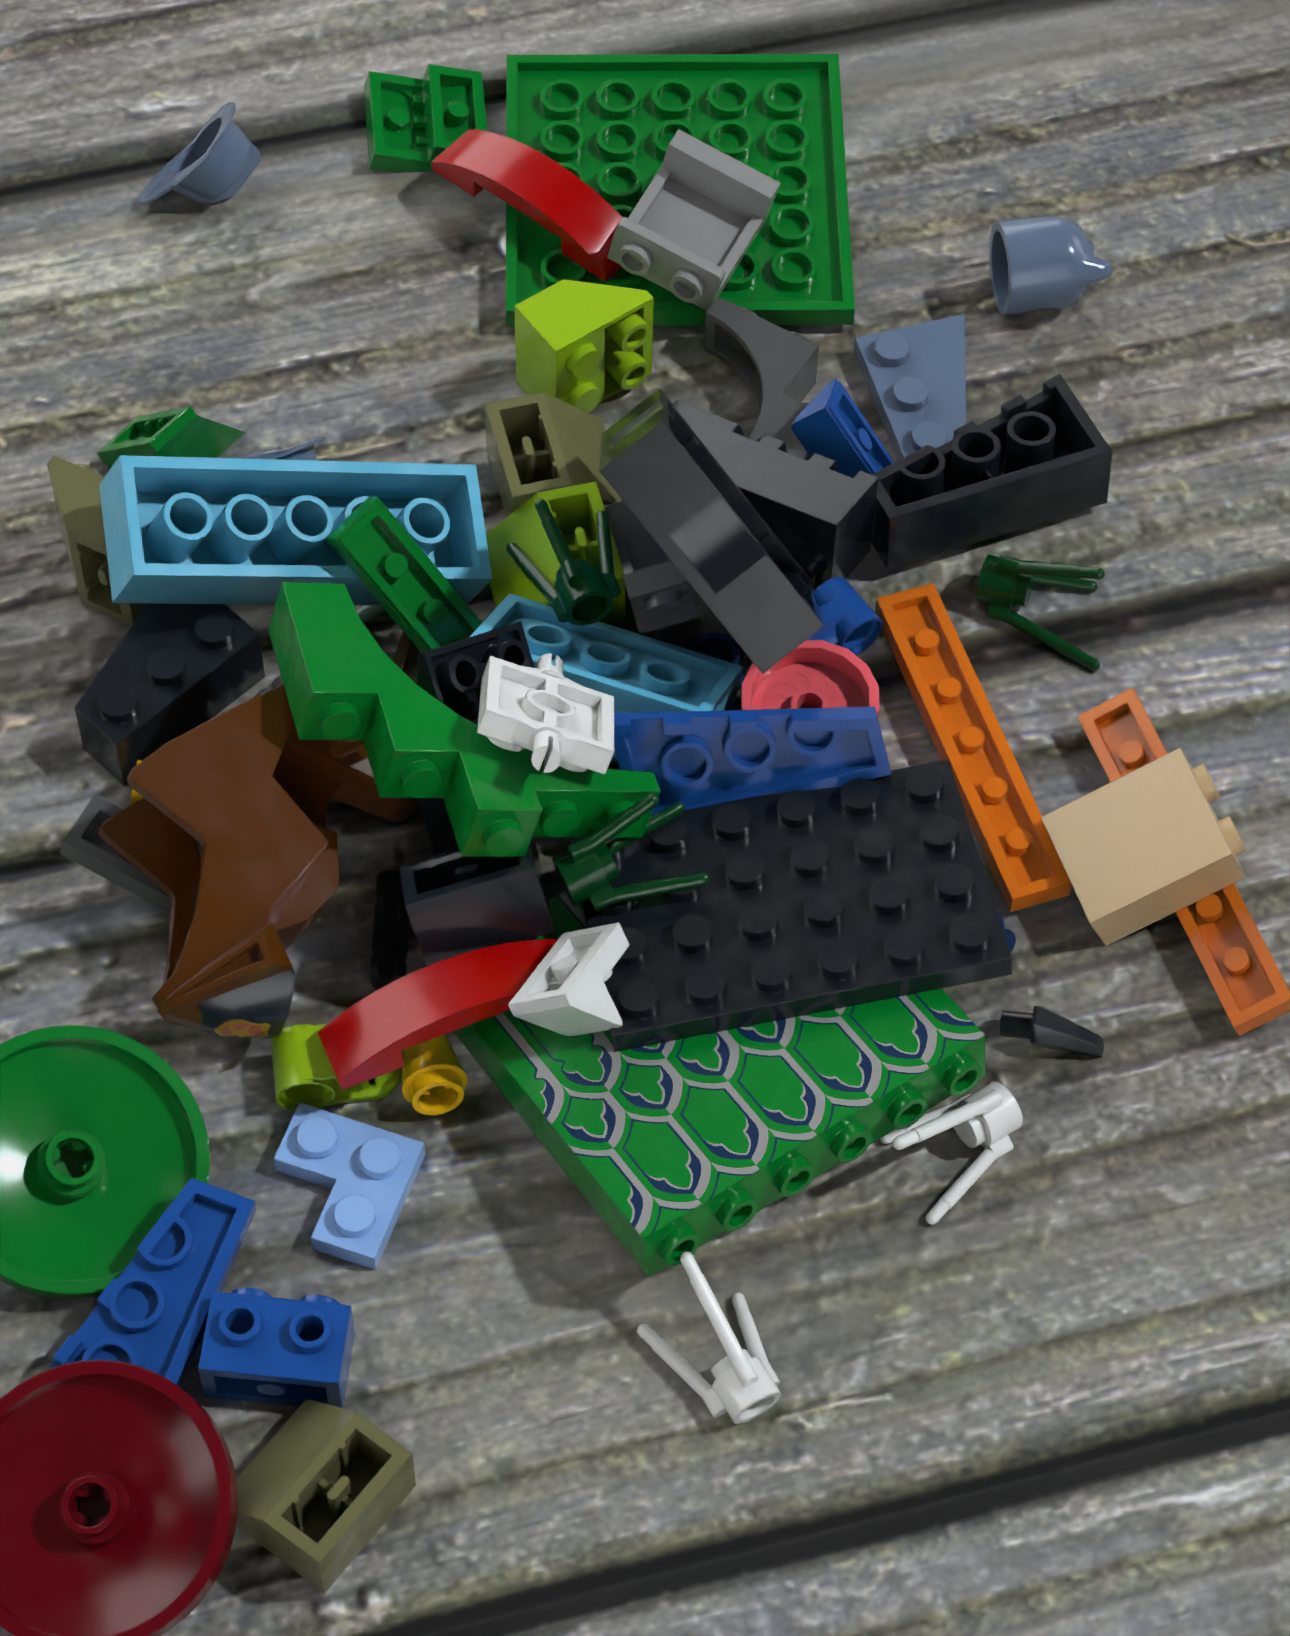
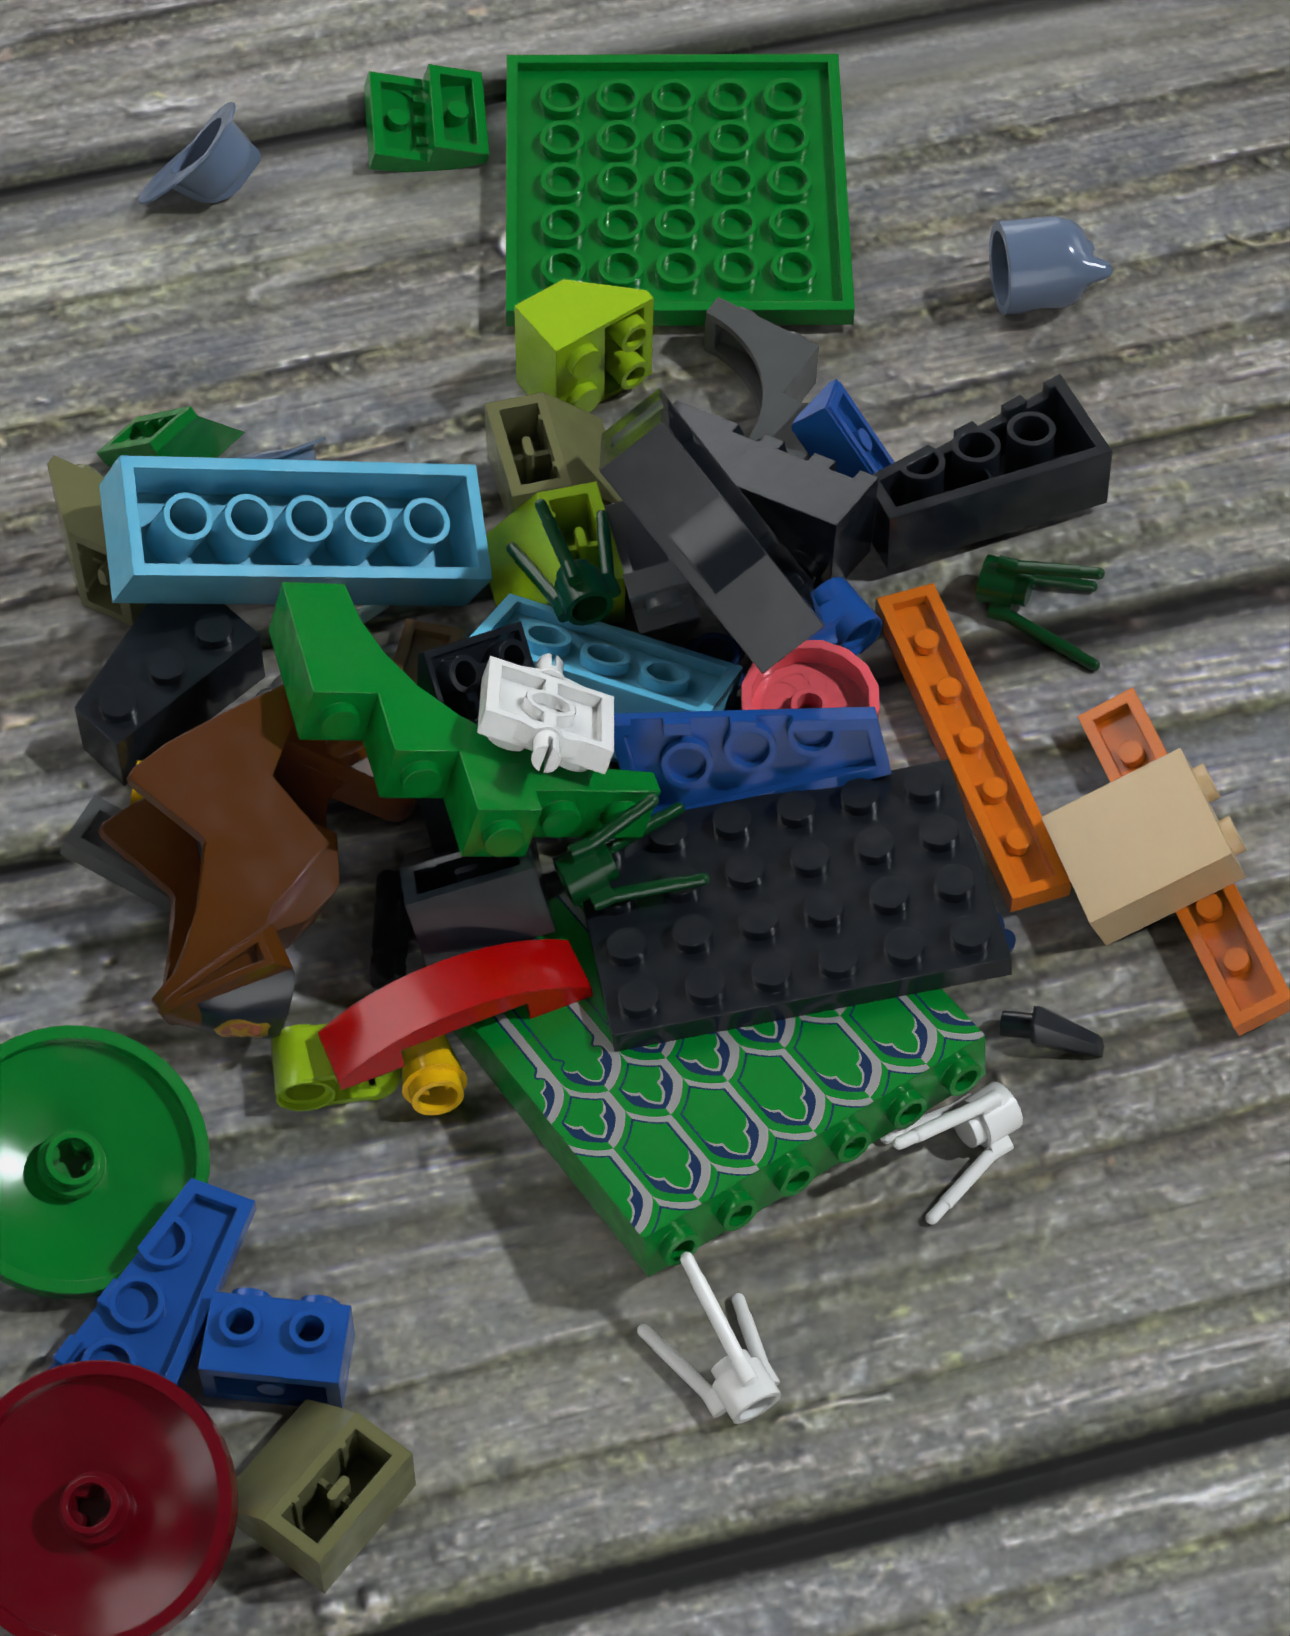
light blue plate [274,1102,425,1270] -> none
green tile [326,497,482,653] -> none
red slope [431,129,623,282] -> none
white slope [508,922,630,1036] -> none
light grey panel [607,129,781,311] -> none
sand blue wing [853,314,966,460] -> none

